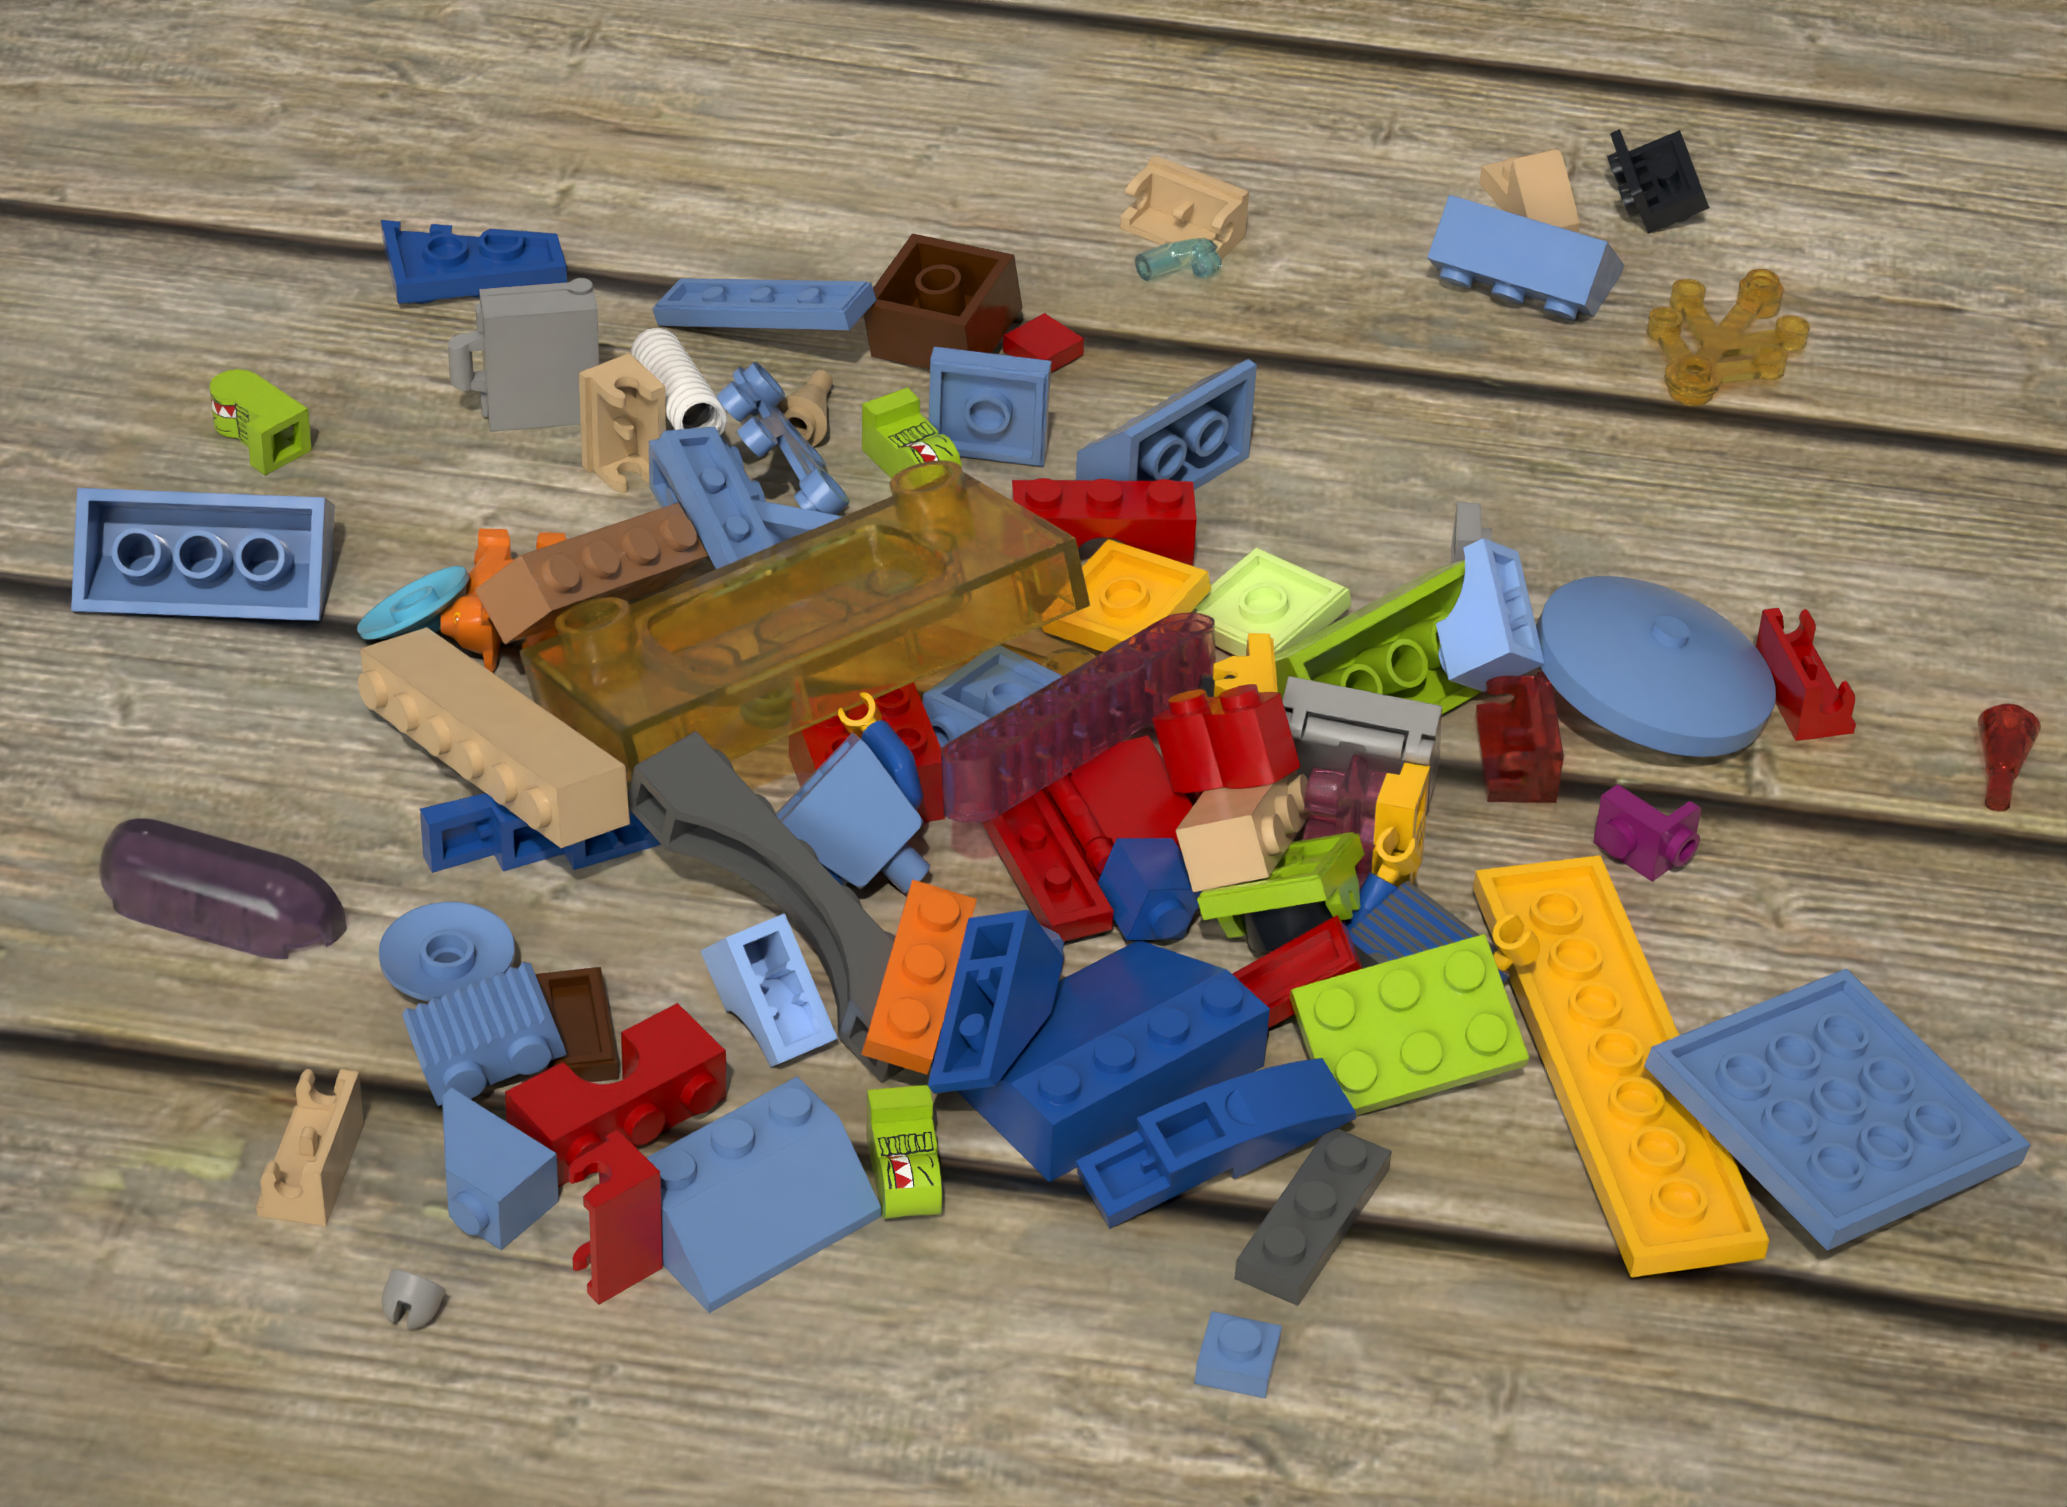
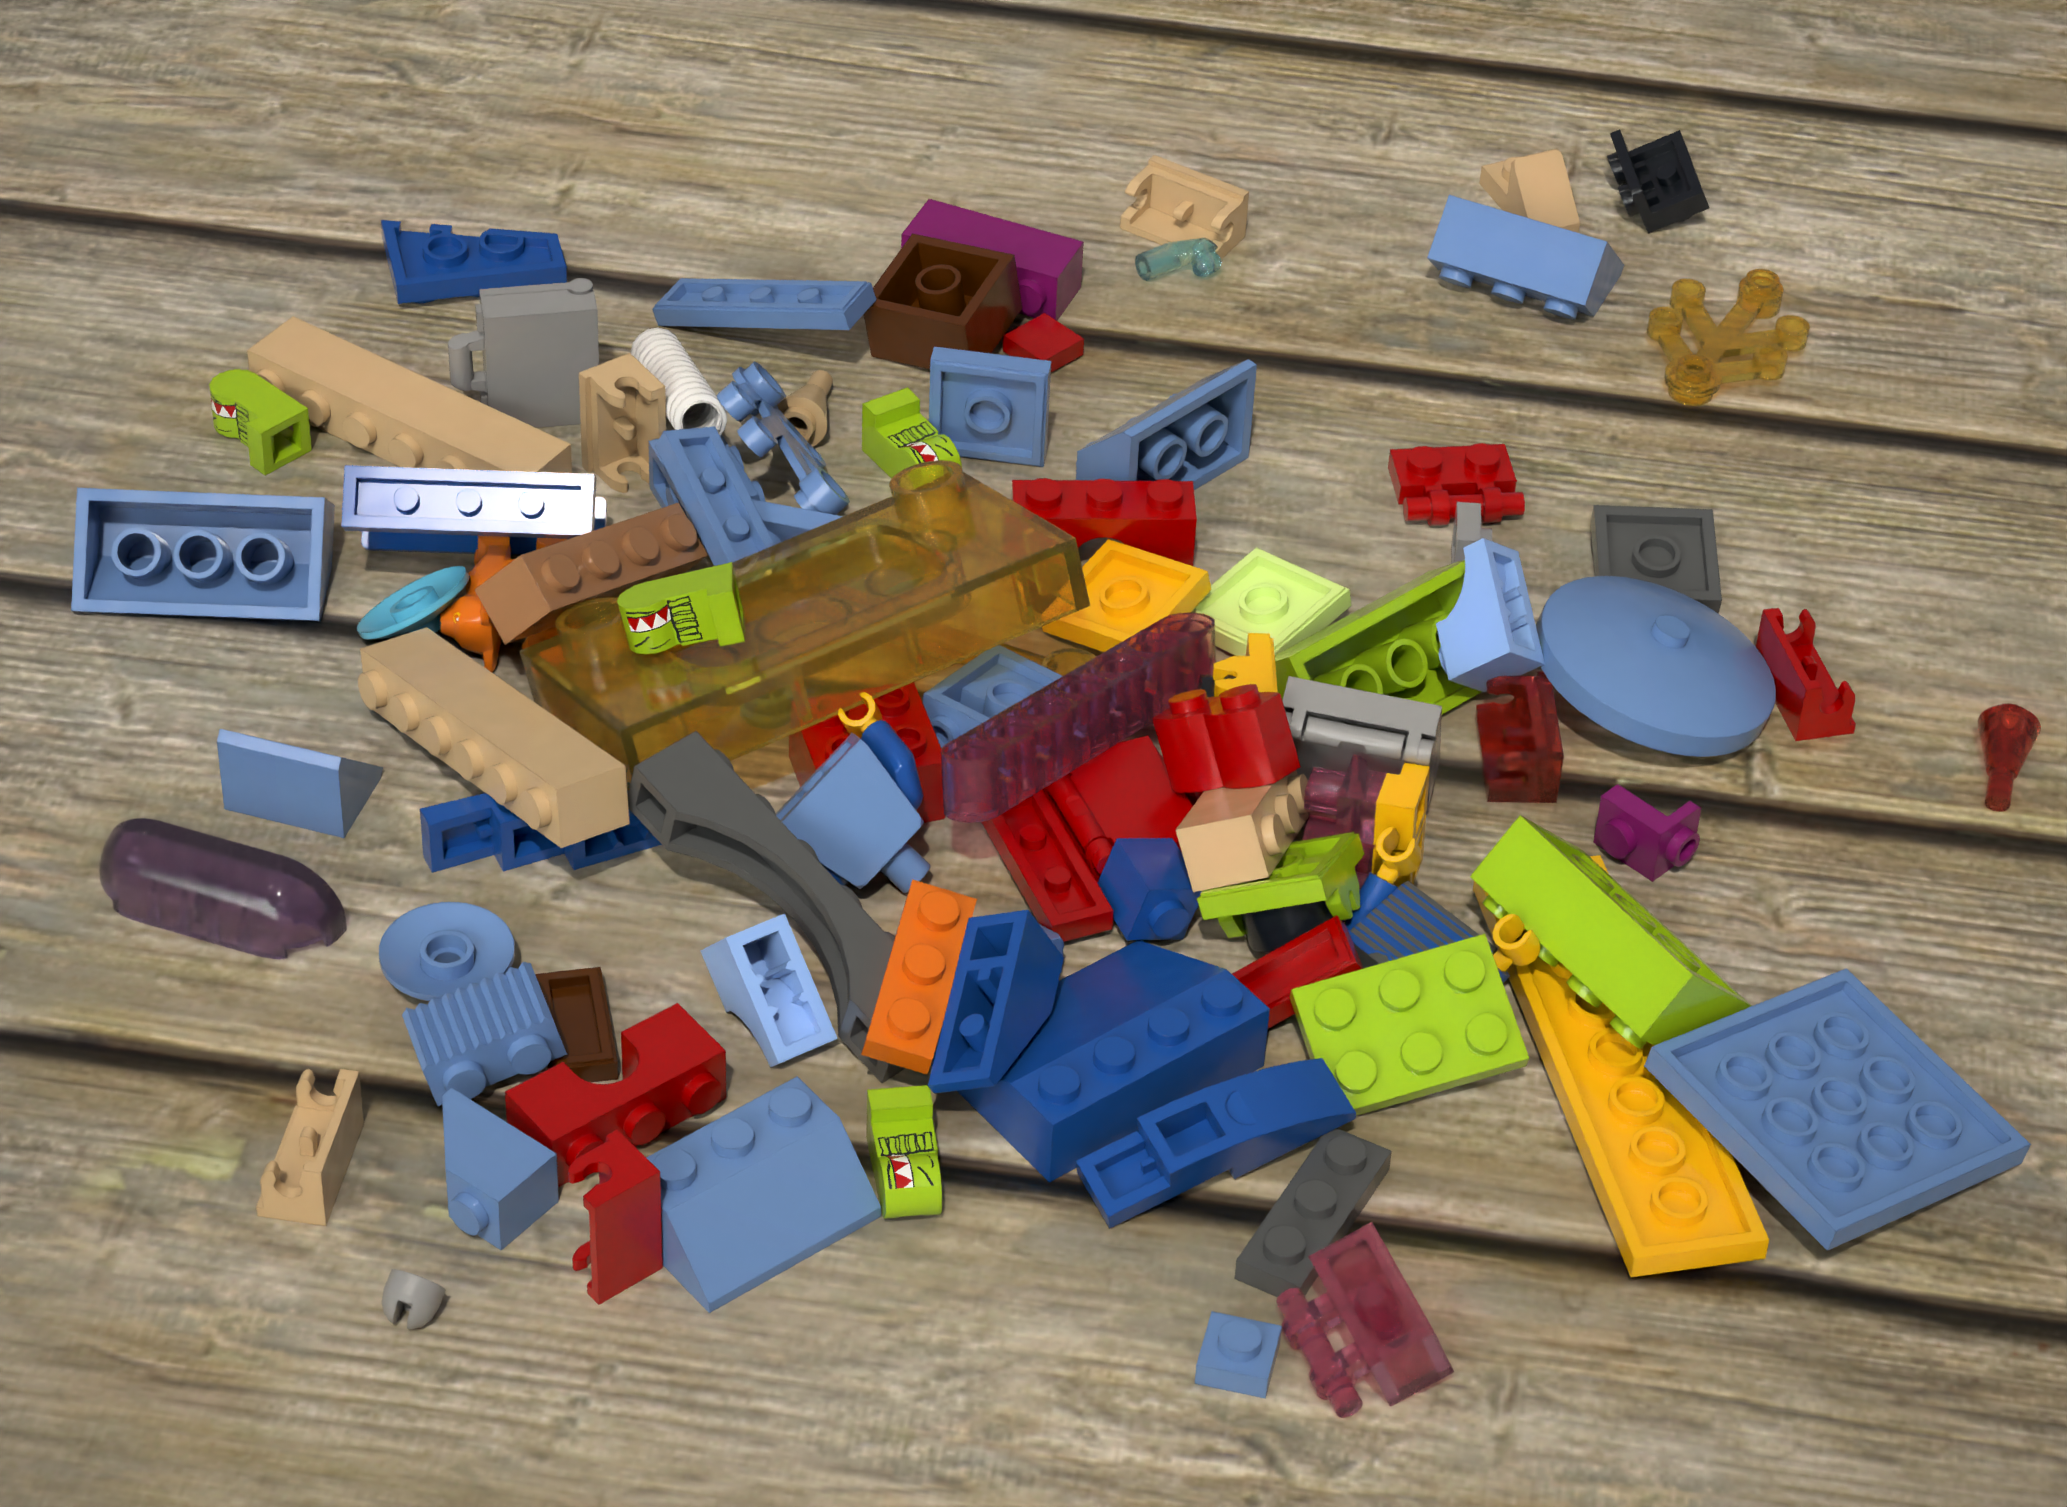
none -> medium blue slope [217,729,383,838]
none -> tan brick [247,316,572,473]
none -> fence [341,465,607,556]
none -> lime leg [617,562,745,654]
none -> magenta brick [901,199,1084,321]
none -> clear pink brick [1276,1222,1454,1418]
none -> red plate [1388,443,1525,526]
none -> lime slope [1470,815,1752,1049]
none -> dark grey plate [1591,505,1722,614]

